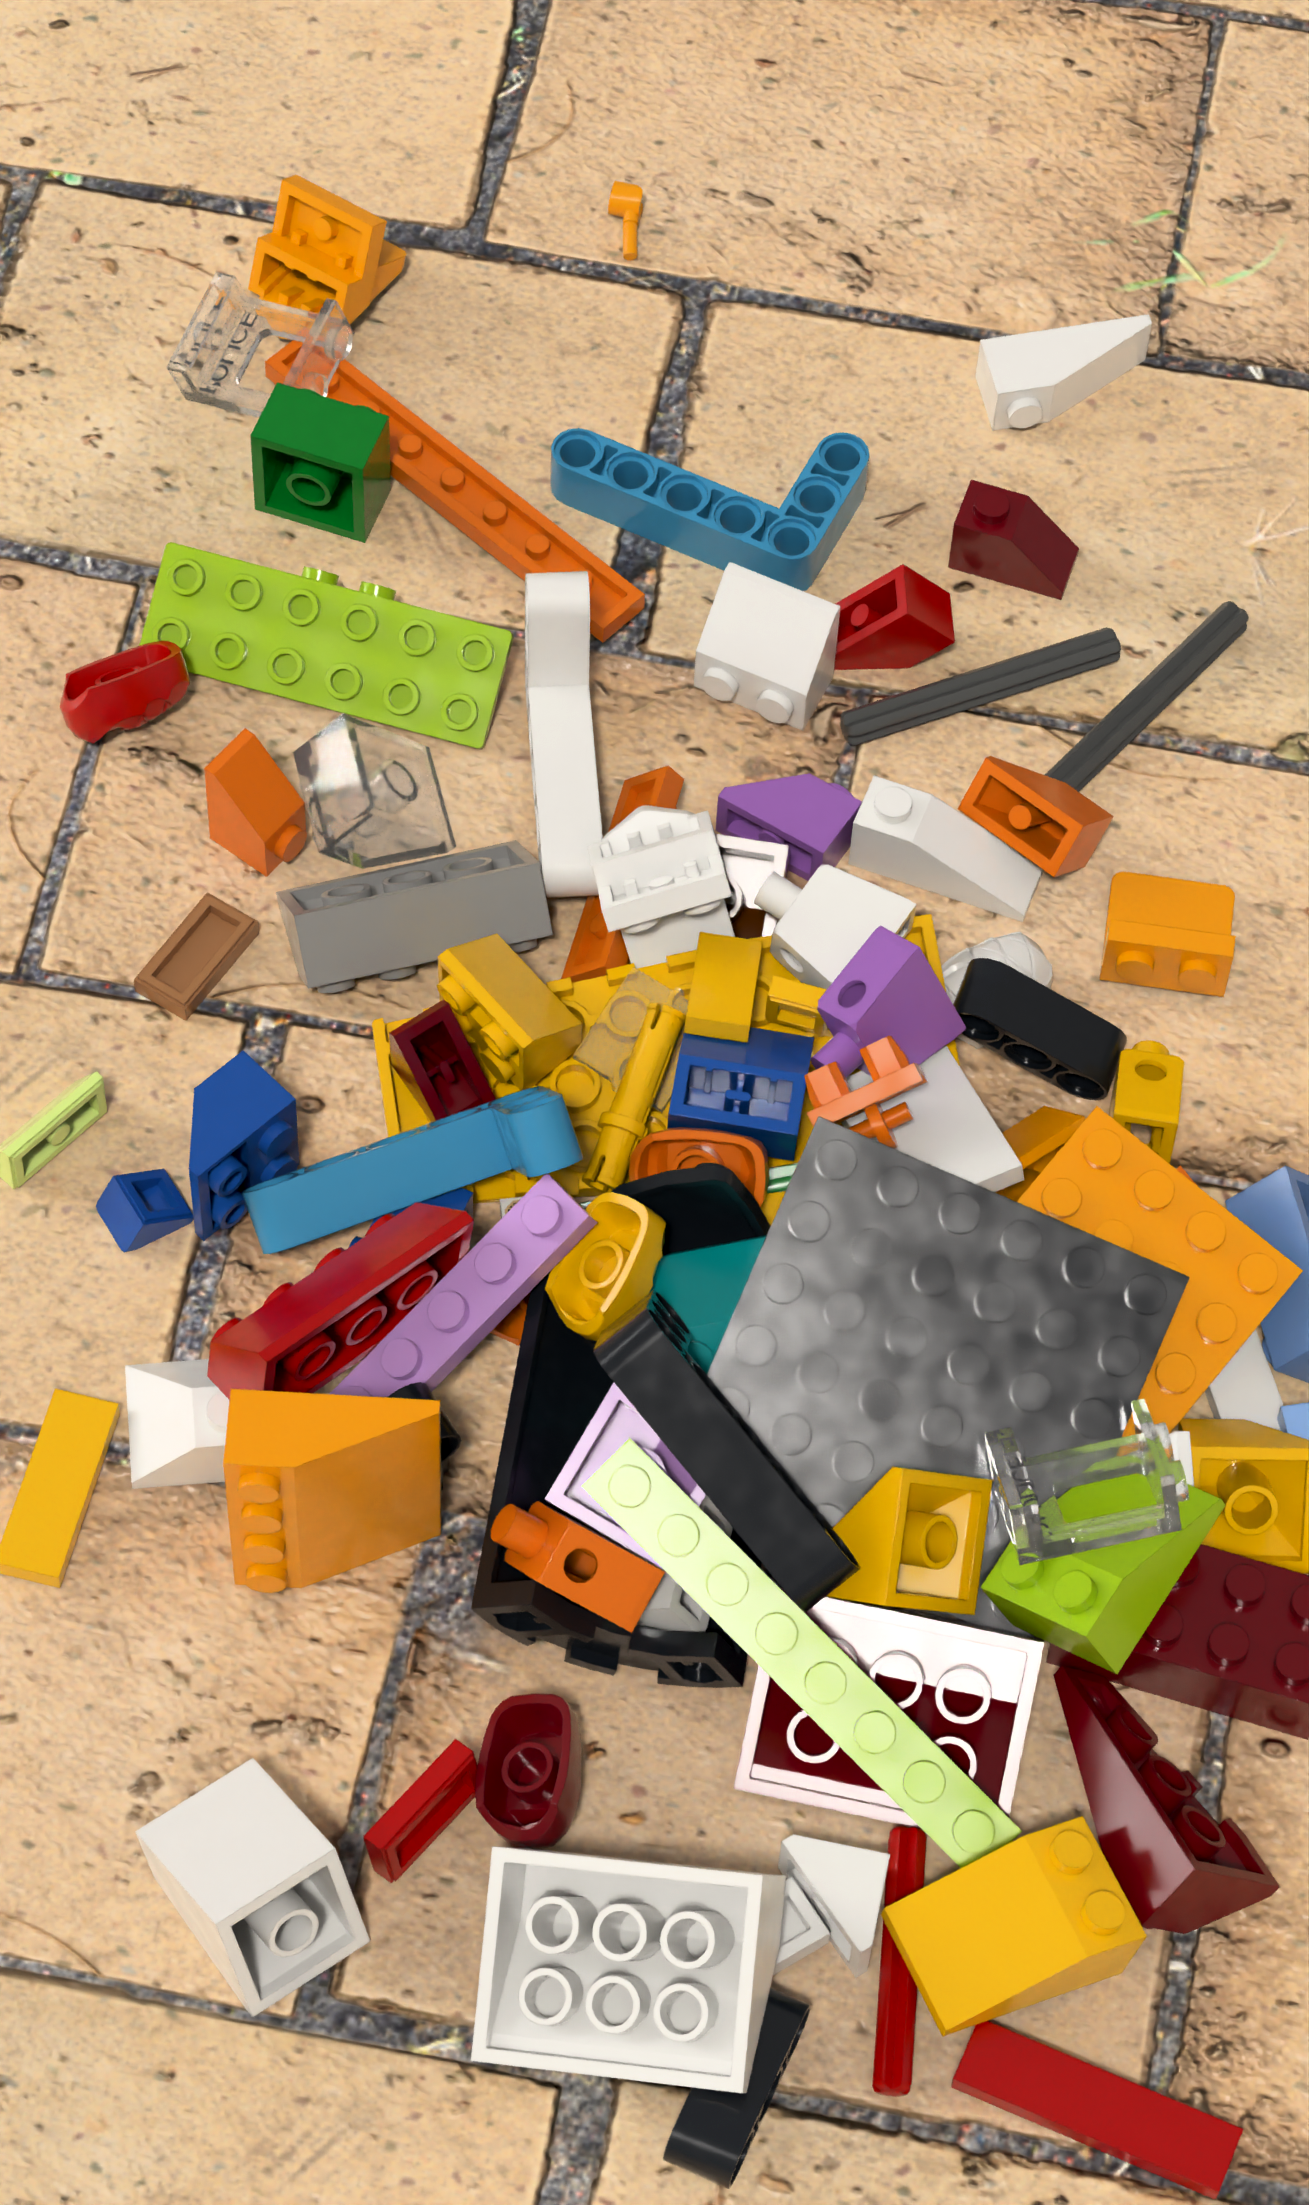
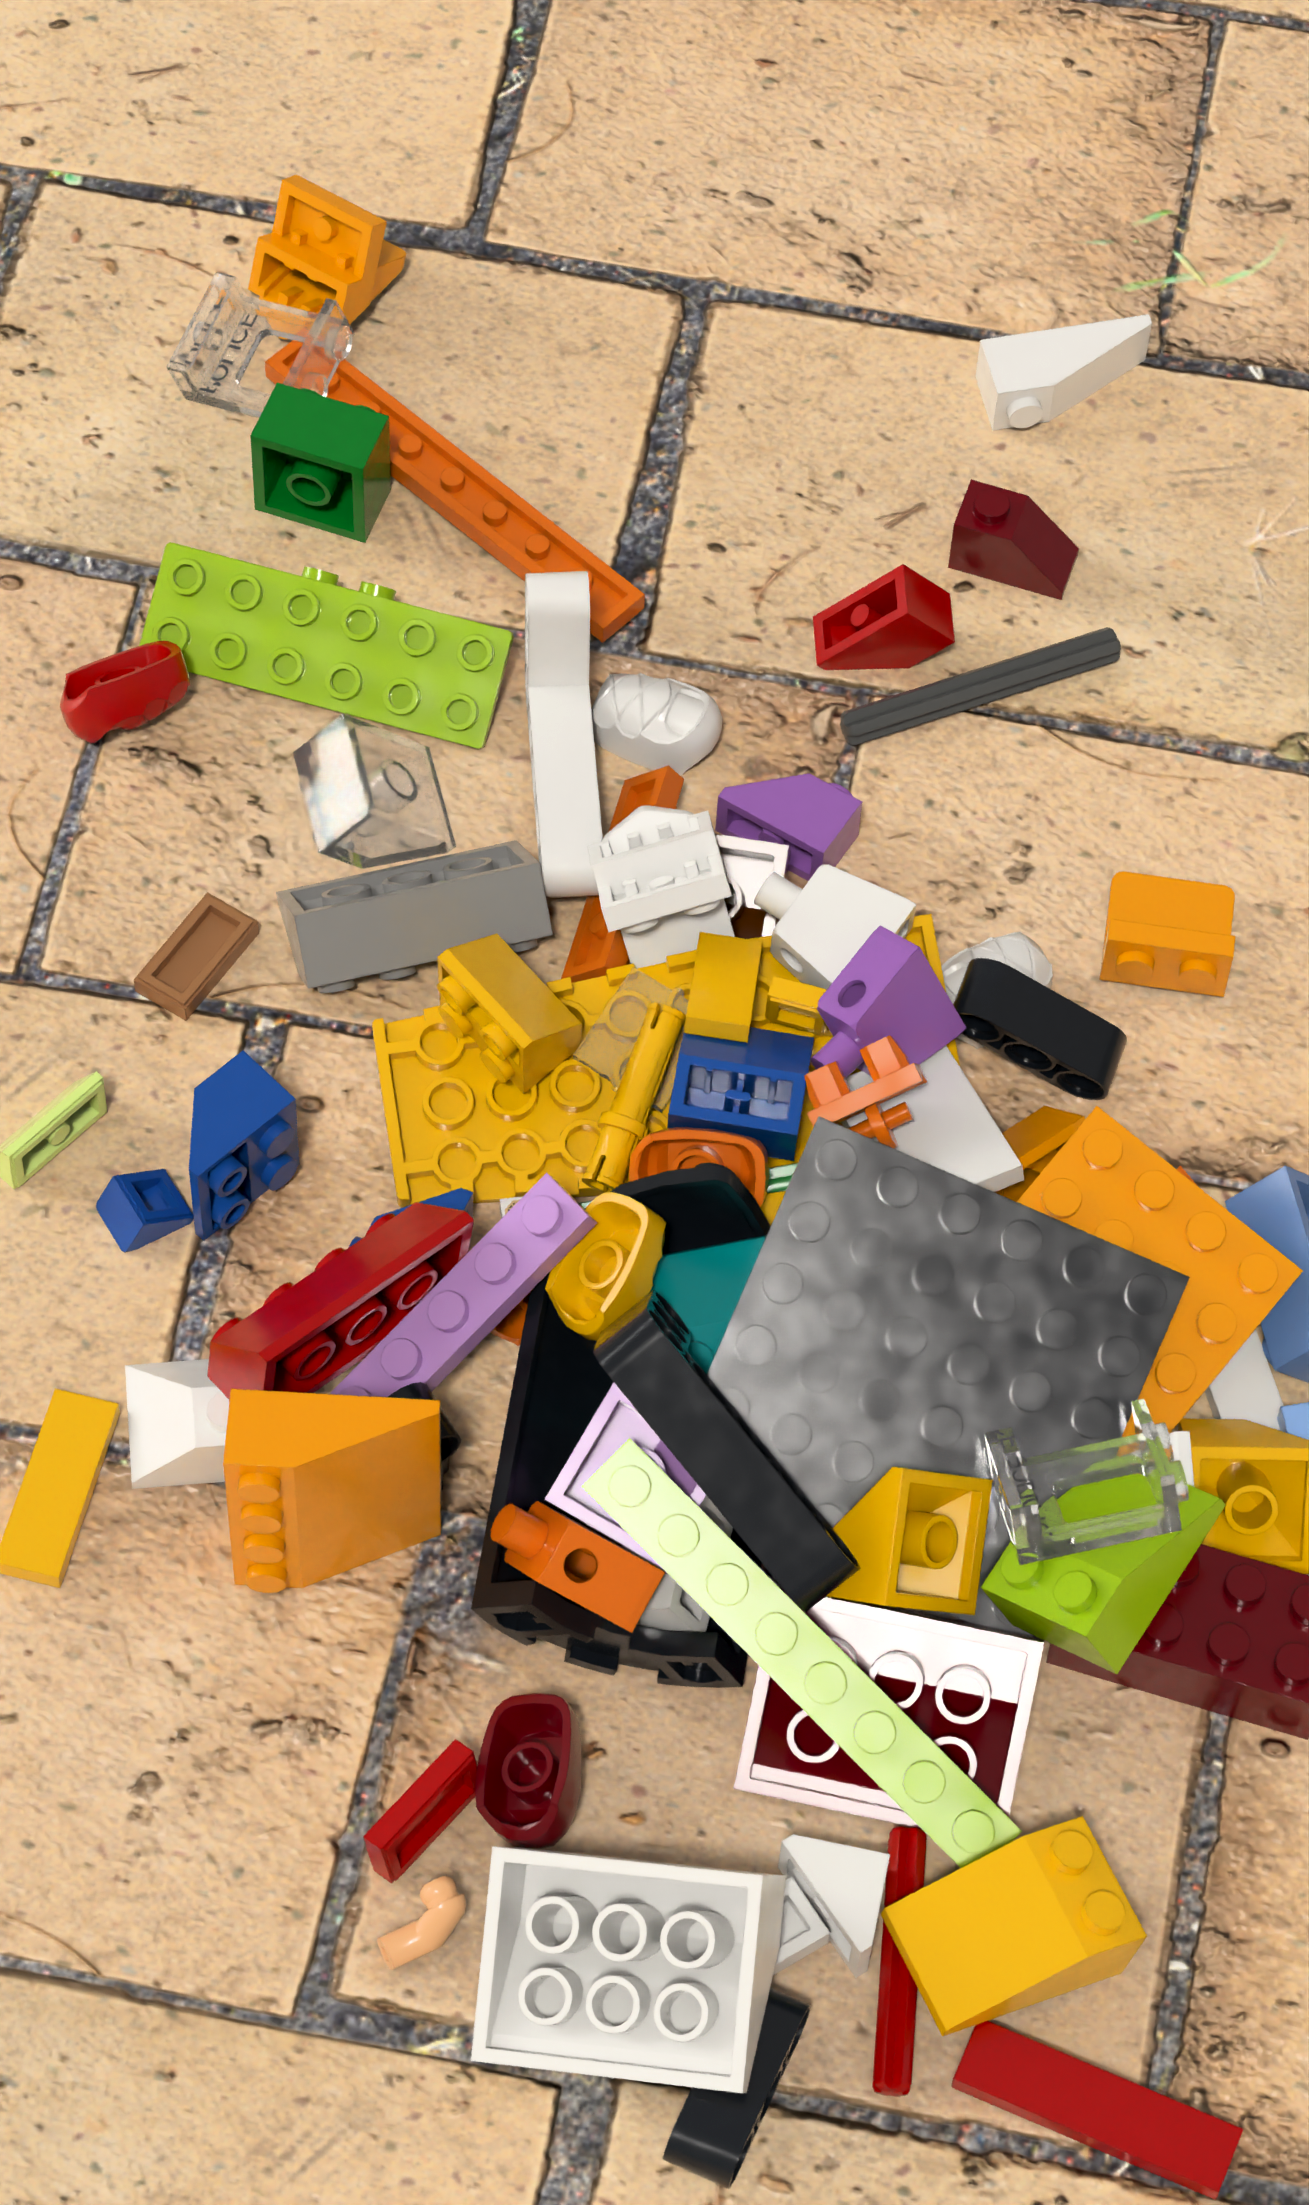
white slope [135,1758,370,2017] -> none
orange slope [204,728,307,877] -> none
dark azure beam [242,1086,583,1254] -> none
dark red slope [389,999,496,1122] -> none
dark azure beam [550,428,869,591] -> none
light orange hand [608,181,643,261] -> none
white slope [694,562,841,731] -> none
white slope [848,775,1043,922] -> none
orange slope [957,756,1114,877] -> none
dark grey axle [1045,601,1249,792] -> none
dark red wedge [1053,1666,1280,1934] -> none
yellow torso [1109,1040,1184,1164] -> none
none -> light nougat arm [377,1875,466,1970]
none -> white piece [591,673,723,775]

